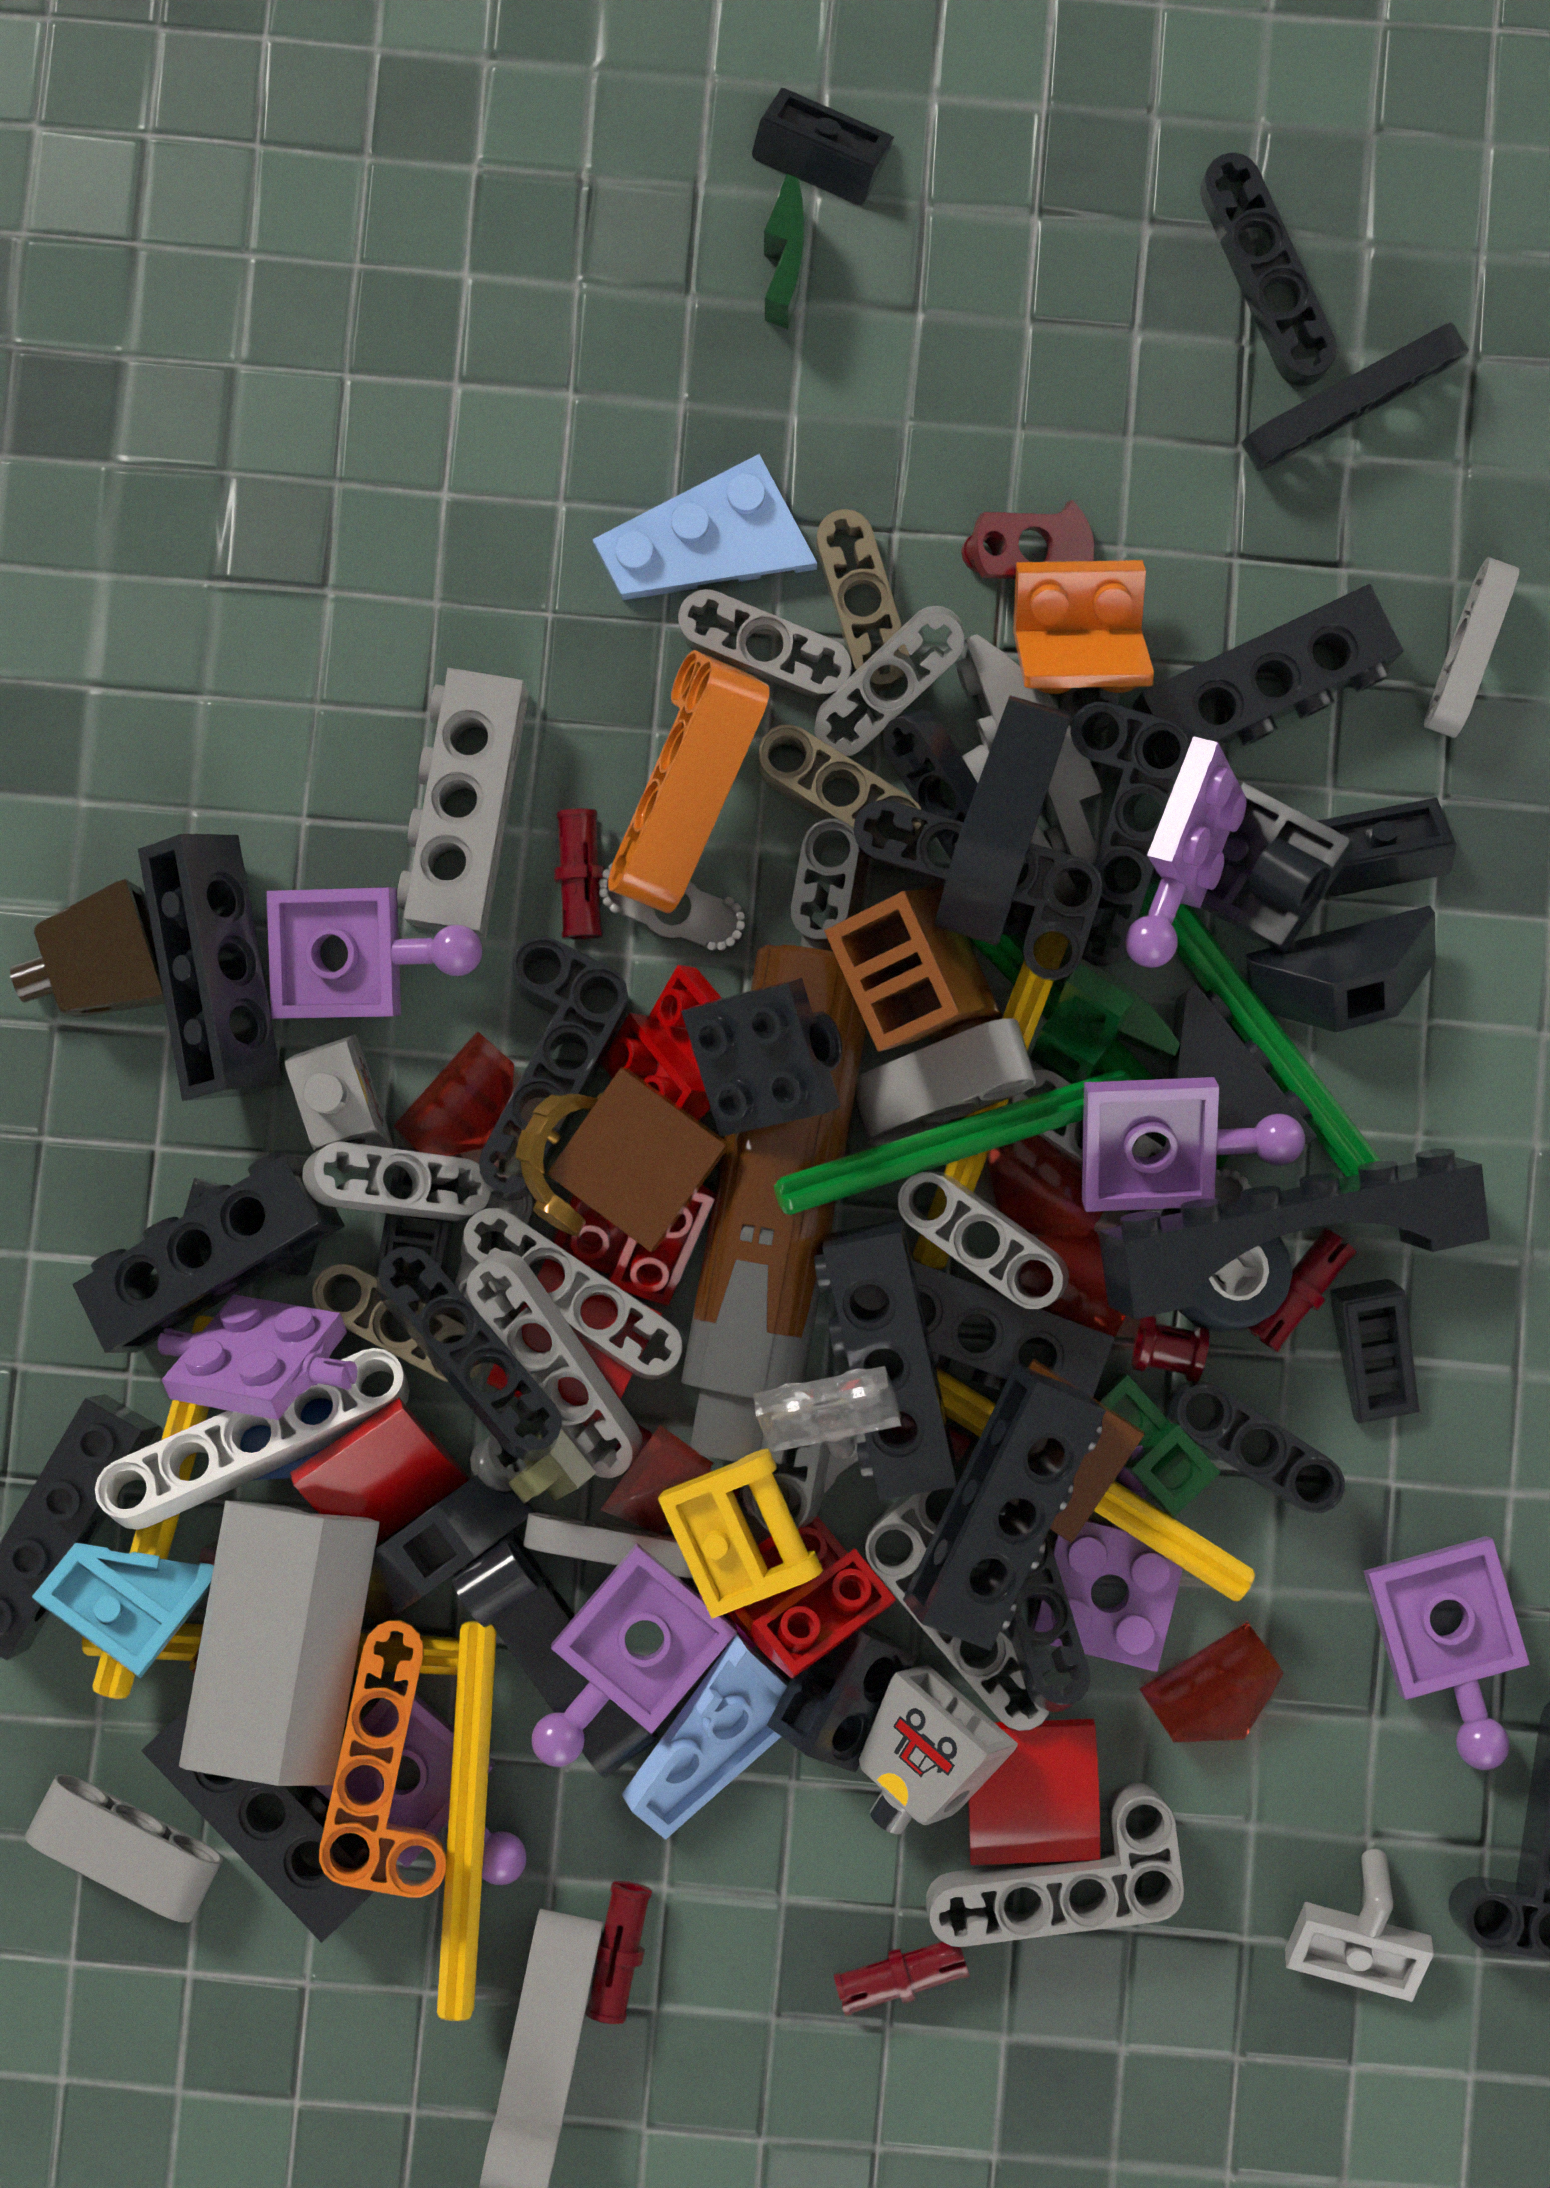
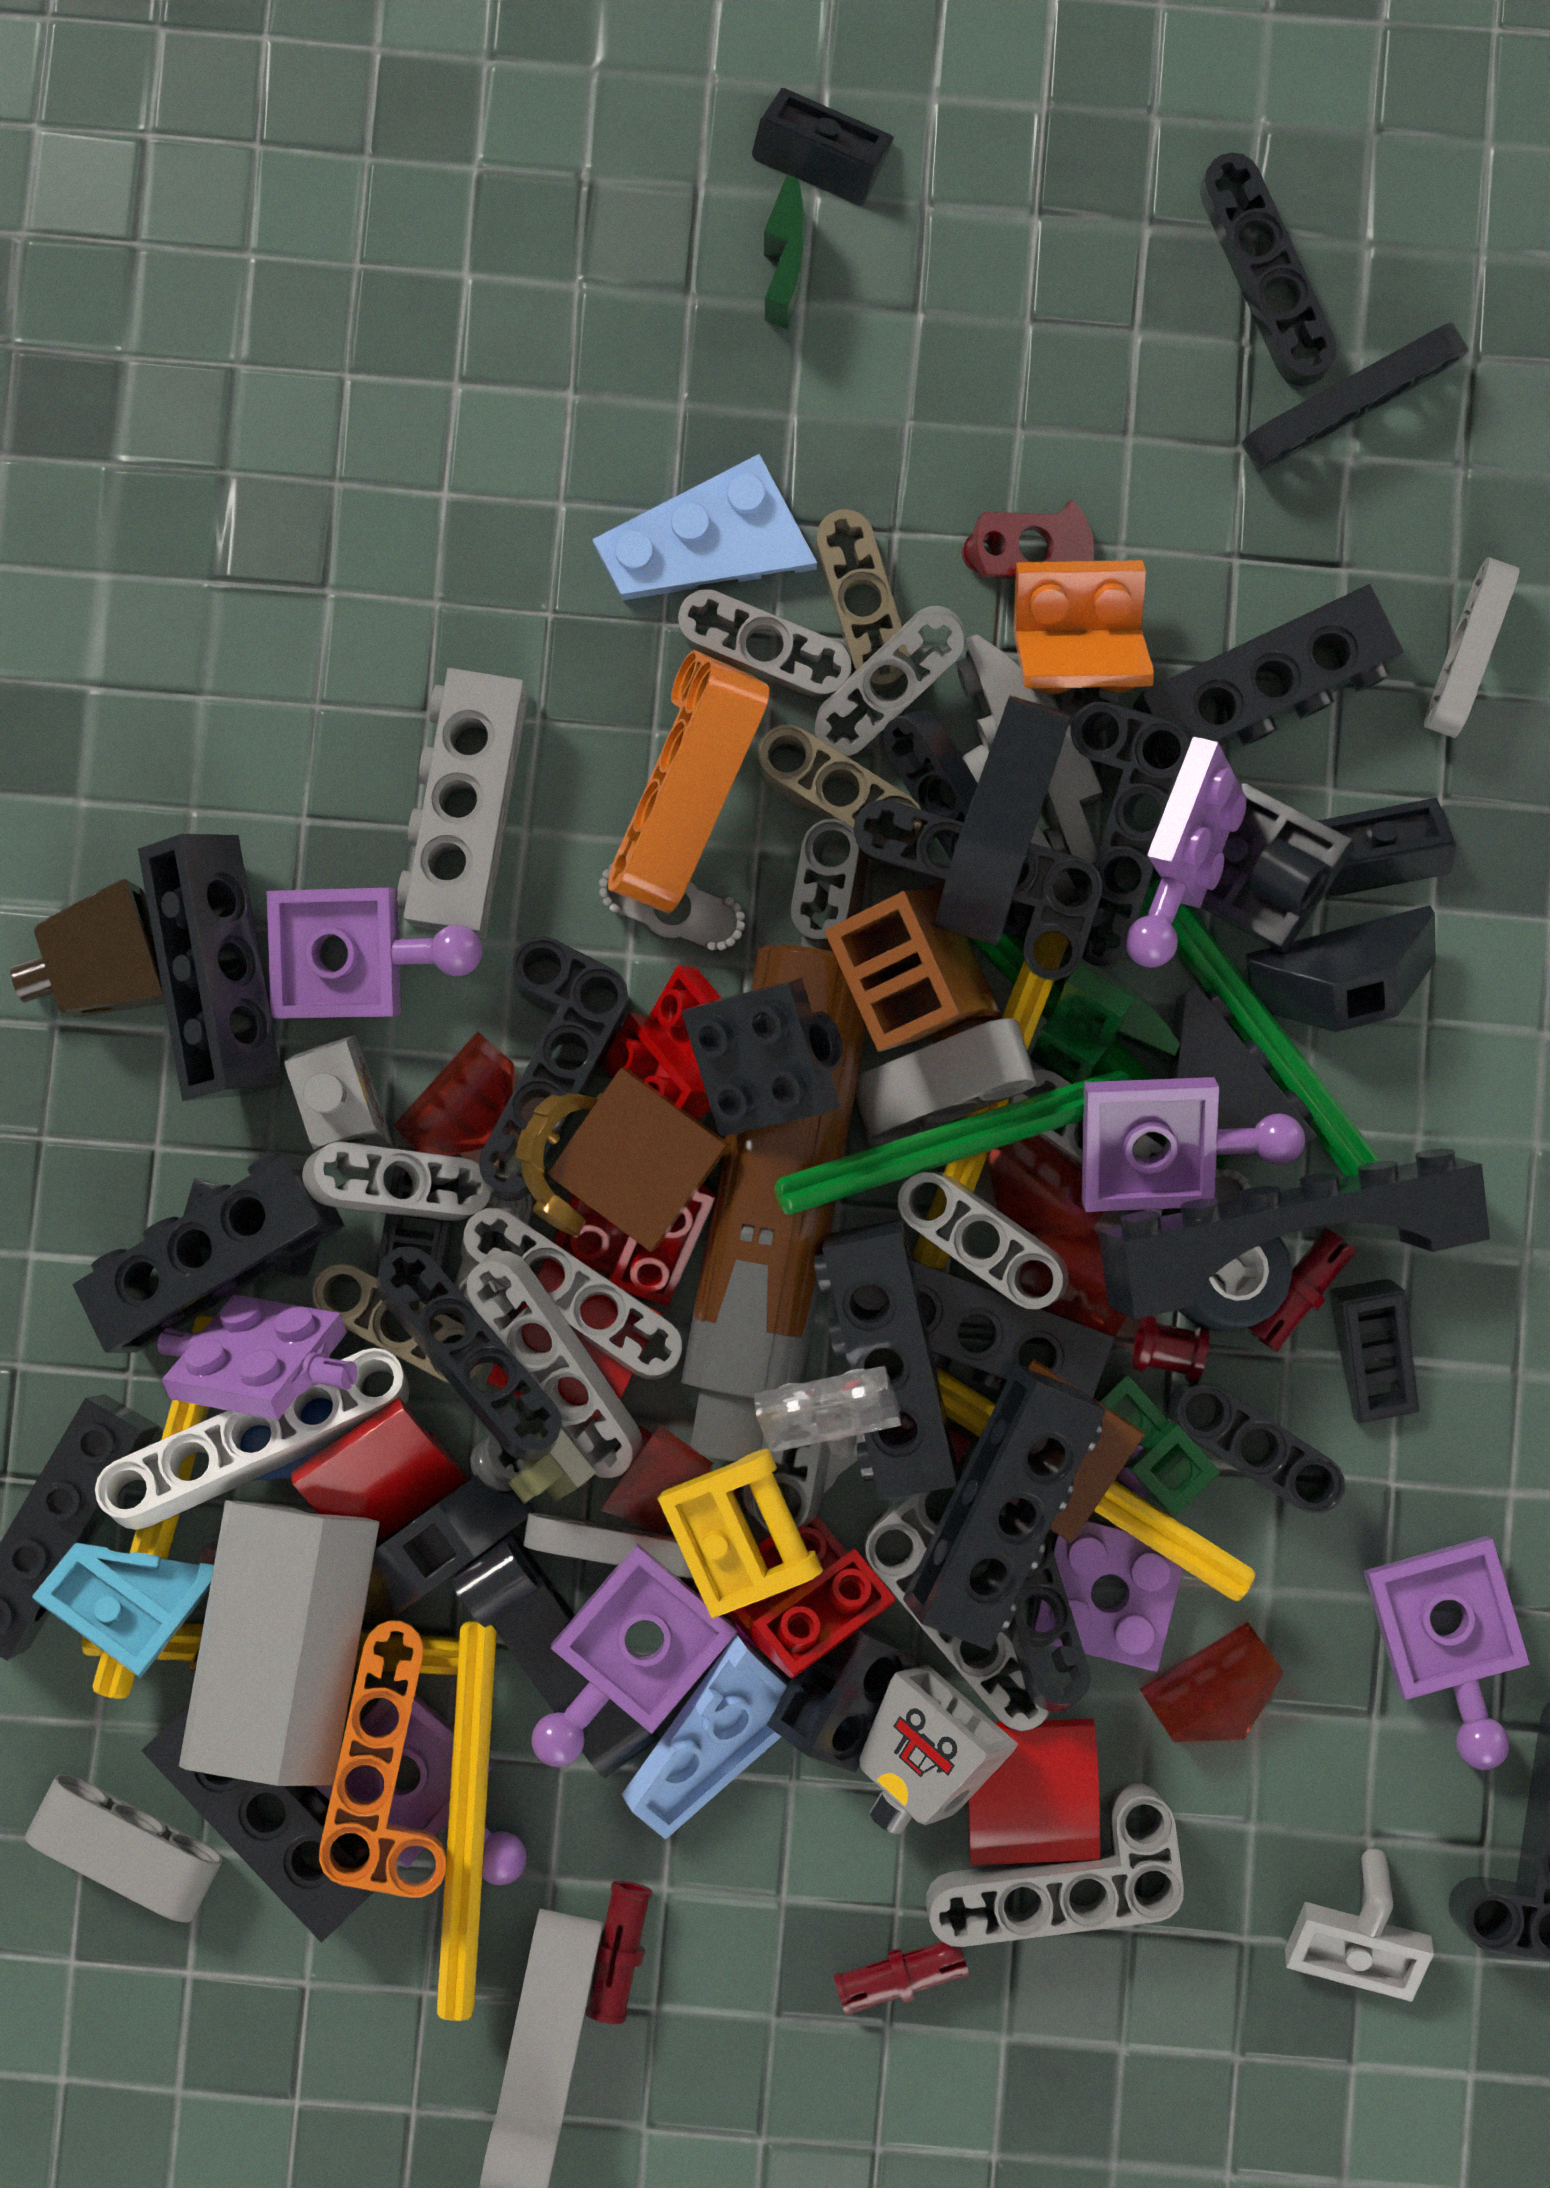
dark red pin [554,808,605,940] -> none

